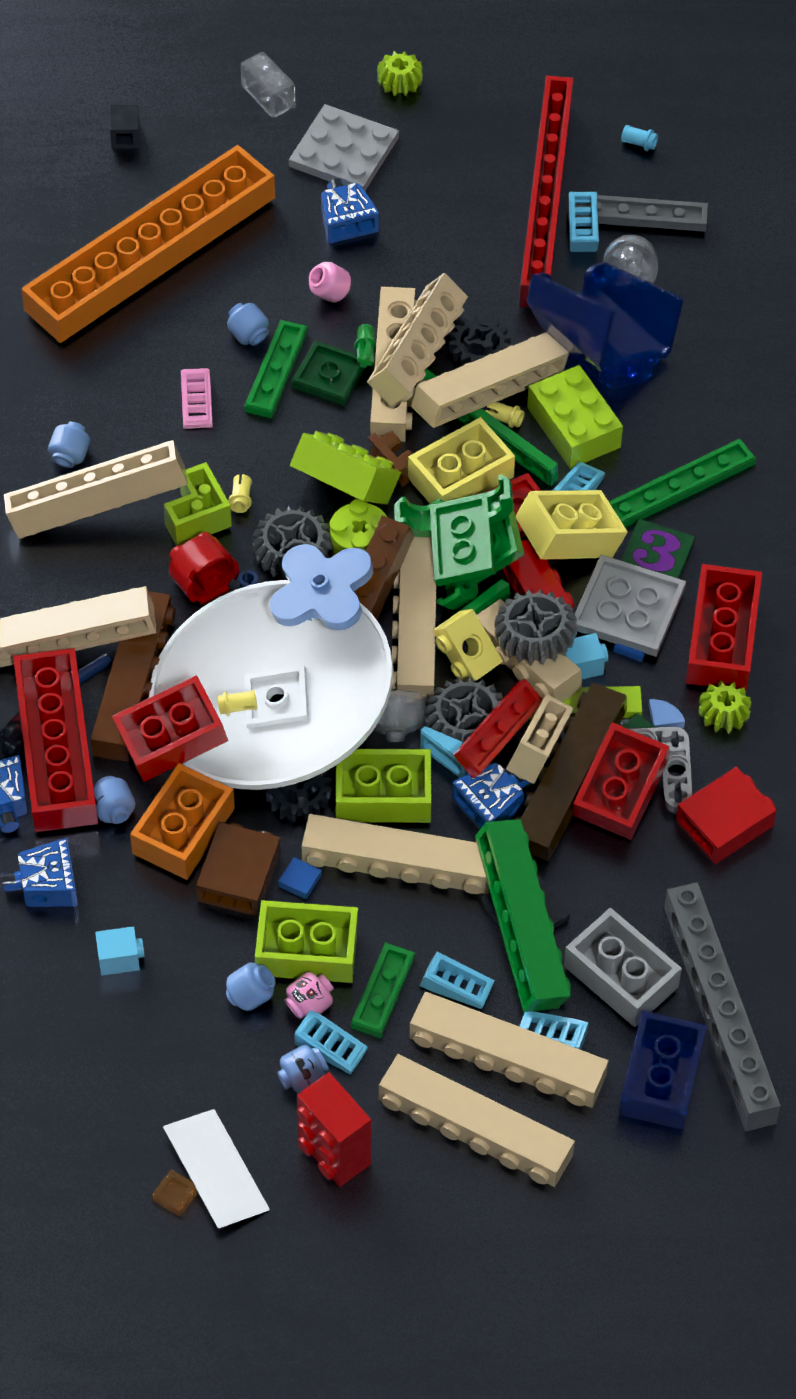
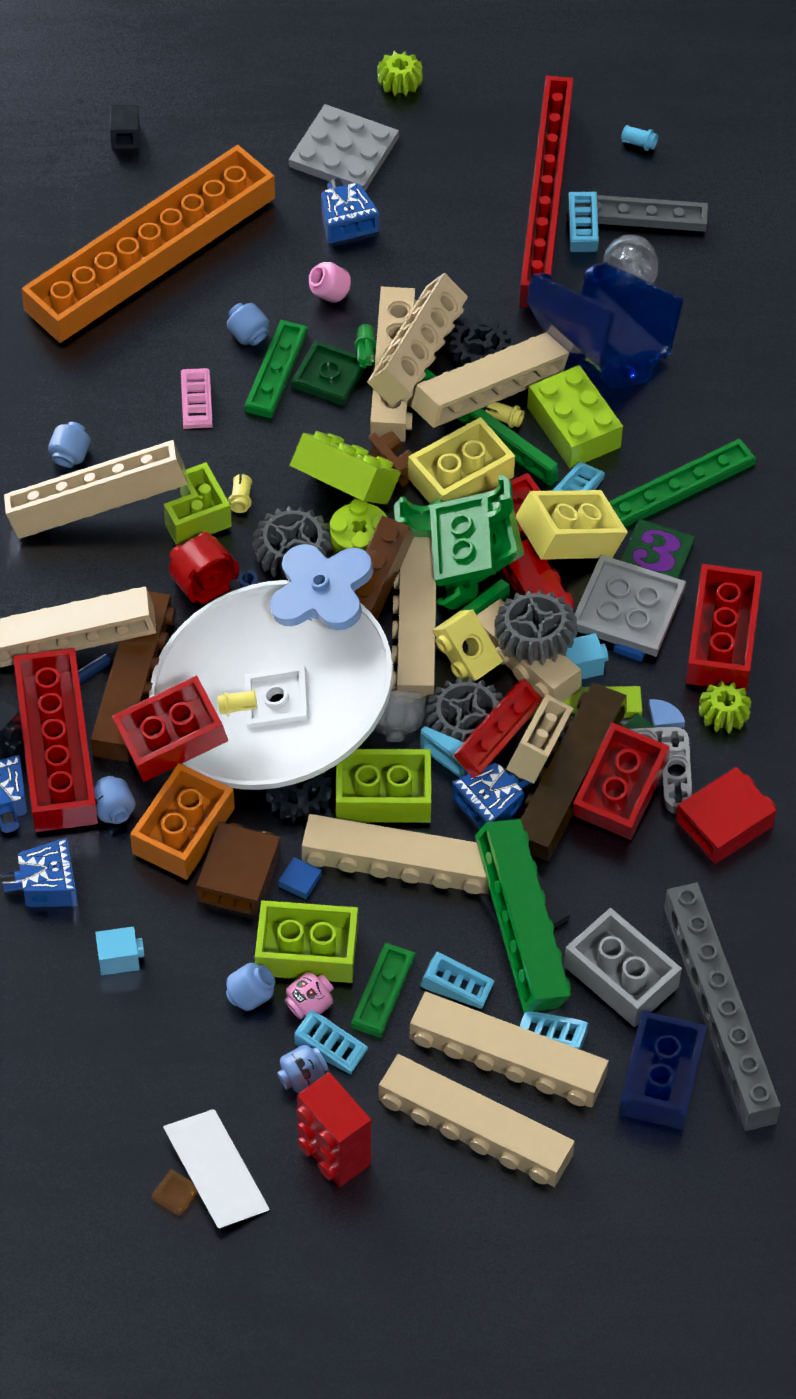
clear brick [241,51,295,118] -> none

